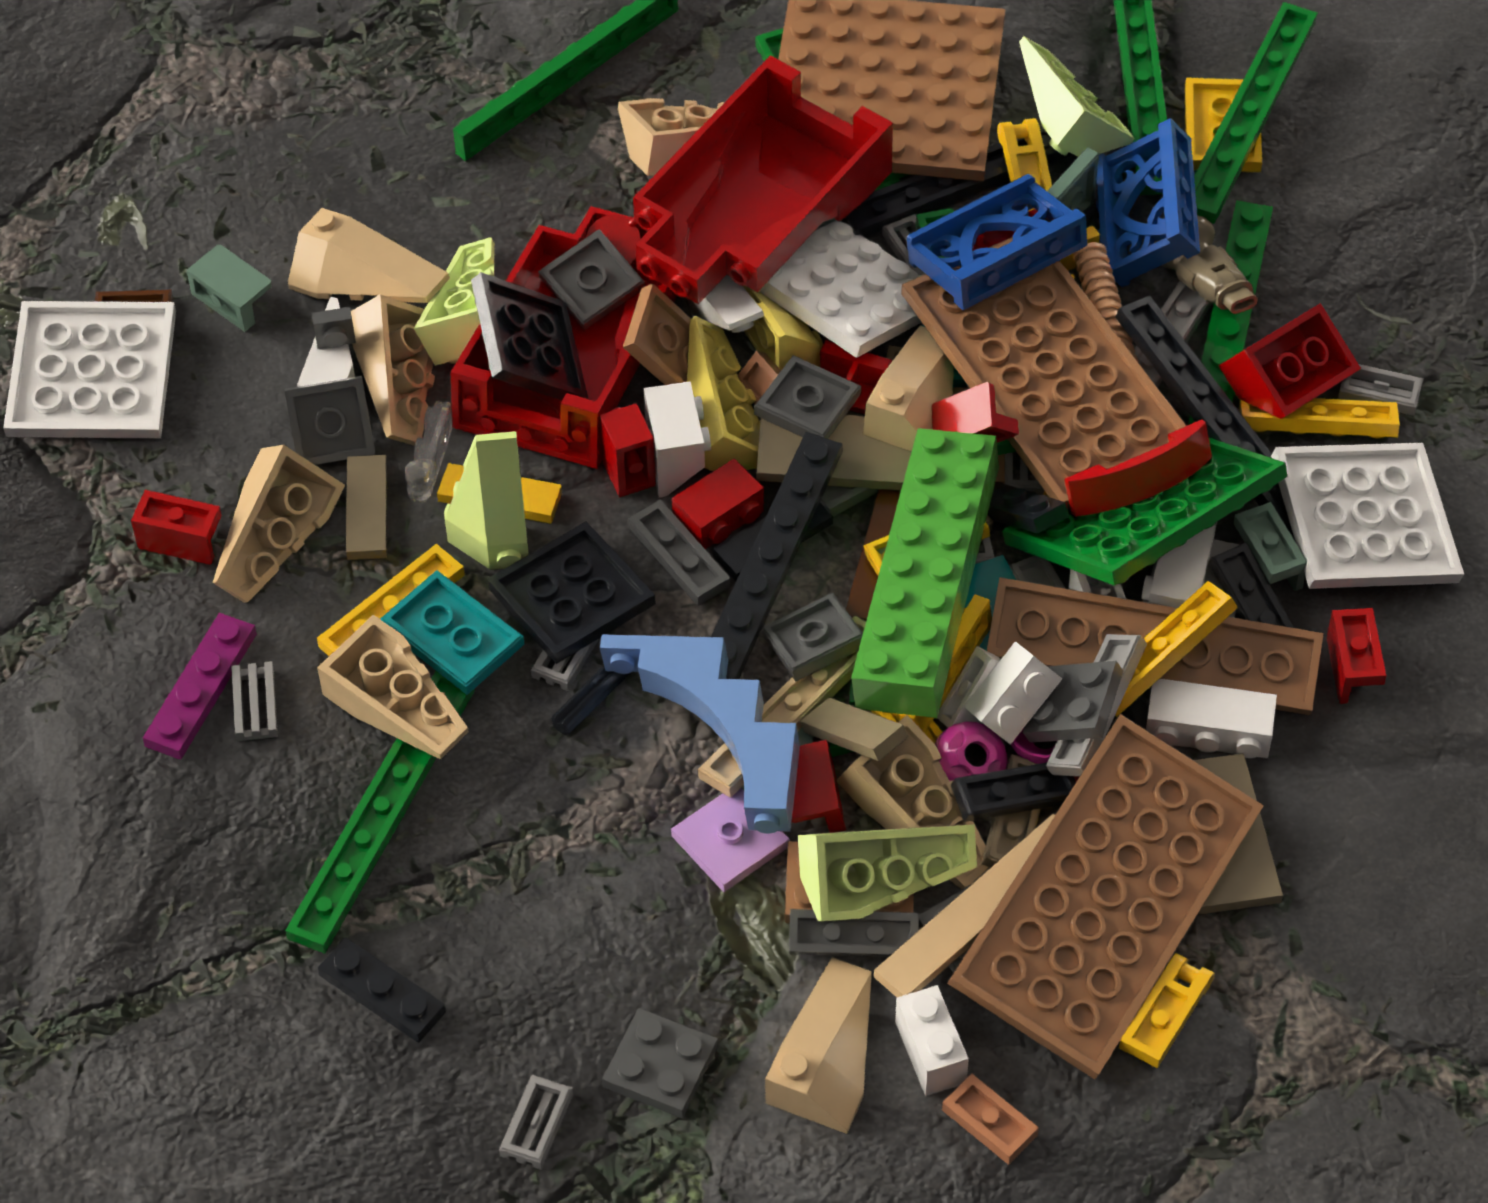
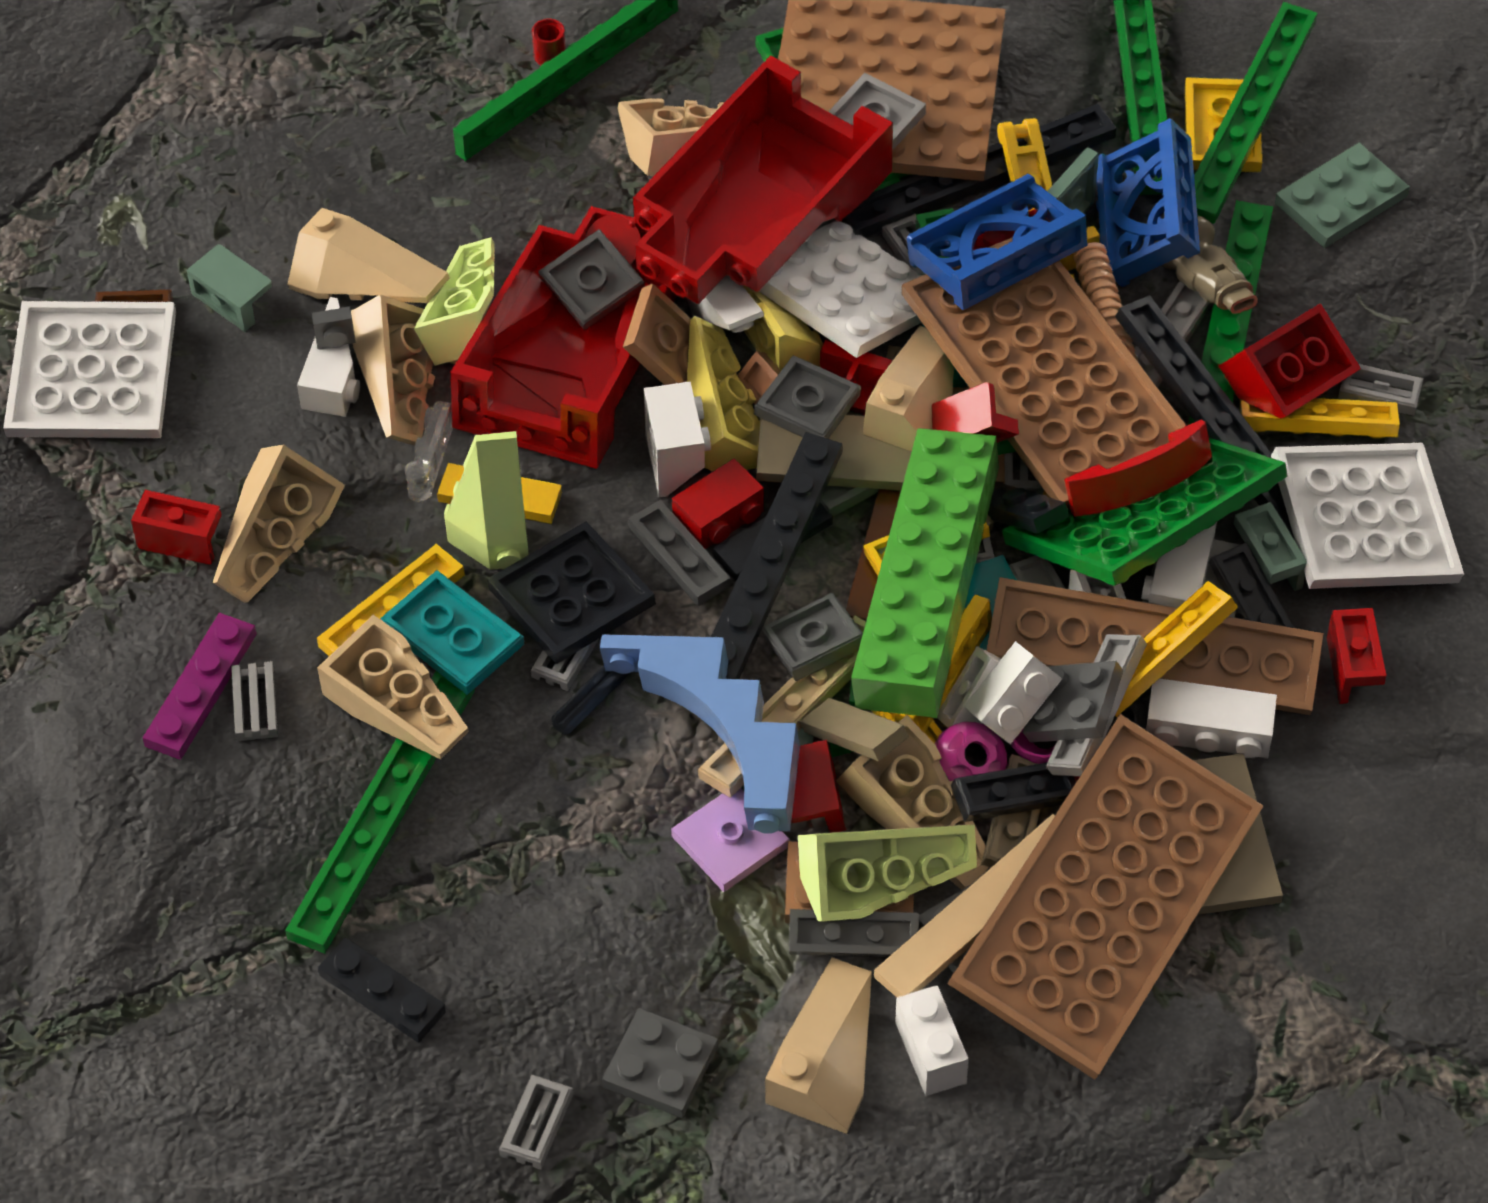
dark grey plate [284,376,376,465] -> none
dark tan tile [346,455,387,560] -> none
black plate [471,272,588,400] -> none
red brick [599,403,656,498] -> none
nougat plate [942,1073,1039,1165] -> none
yellowish green wedge [1020,36,1135,157] -> none
yellow plate [1119,953,1215,1069] -> none
none -> red beam [532,18,566,65]
none -> light grey plate [828,73,926,151]
none -> sand green plate [1275,142,1410,248]

